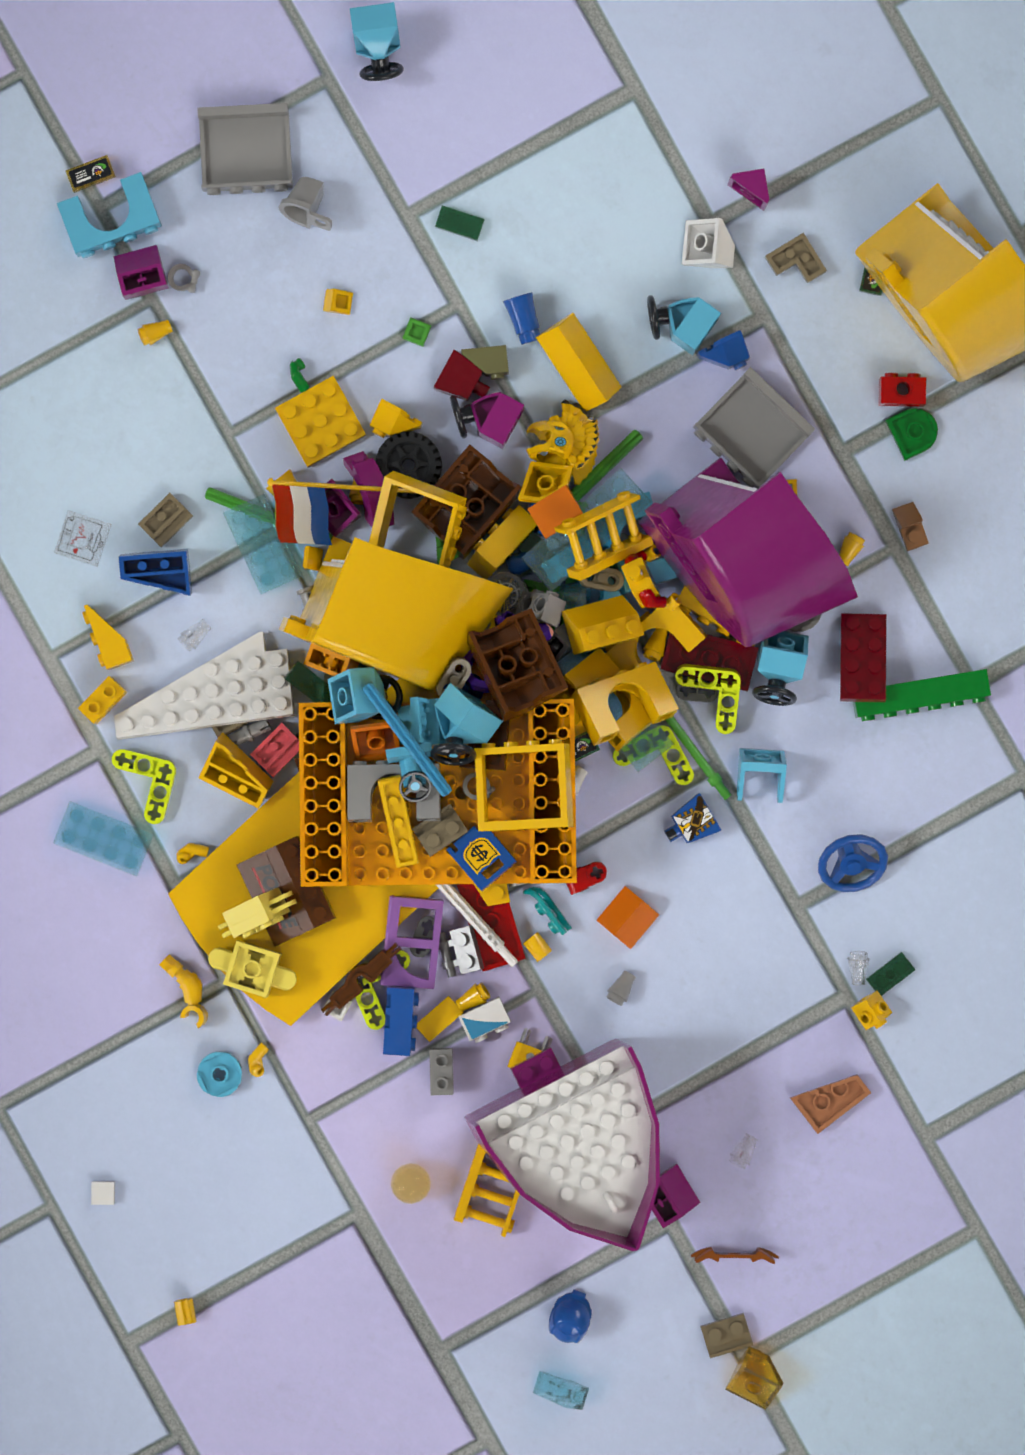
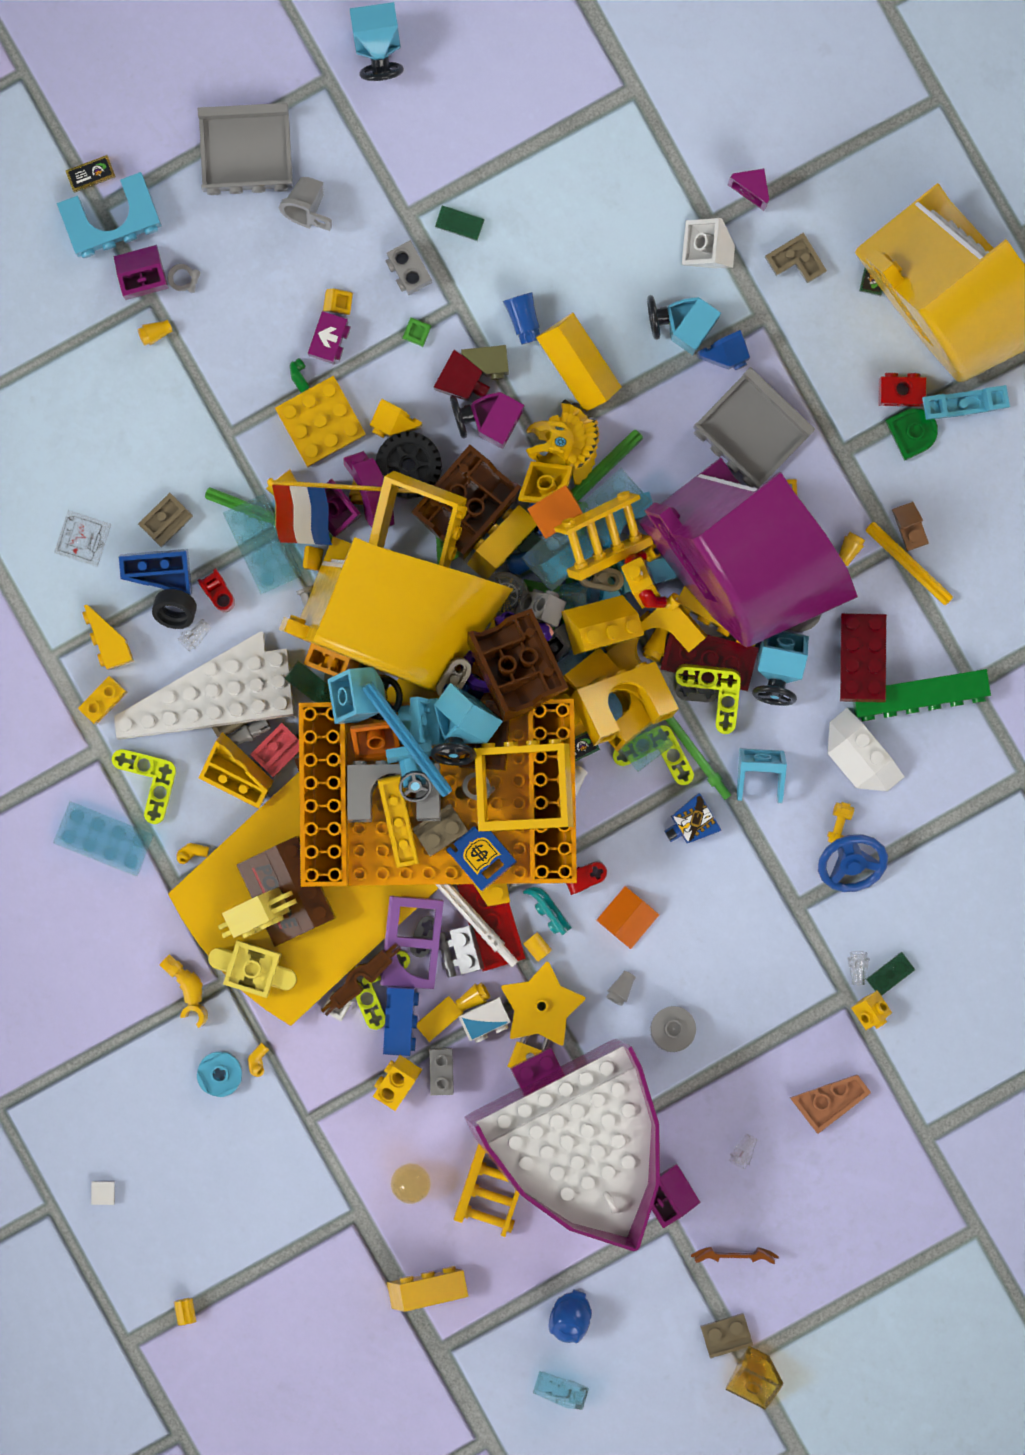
none -> black tyre [152,589,197,629]
none -> red piece [197,568,235,612]
none -> magenta brick [308,311,351,365]
none -> yellow brick [372,1055,423,1111]
none -> light grey brick [385,240,432,295]
none -> yellow wedge [387,1266,468,1312]
none -> yellow plate [501,961,586,1046]
none -> light grey piece [650,1006,696,1052]
none -> white wedge [827,708,904,791]
none -> yellow bar [827,802,854,843]
none -> yellow axle [866,522,953,605]
none -> medium azure slope [922,385,1010,420]

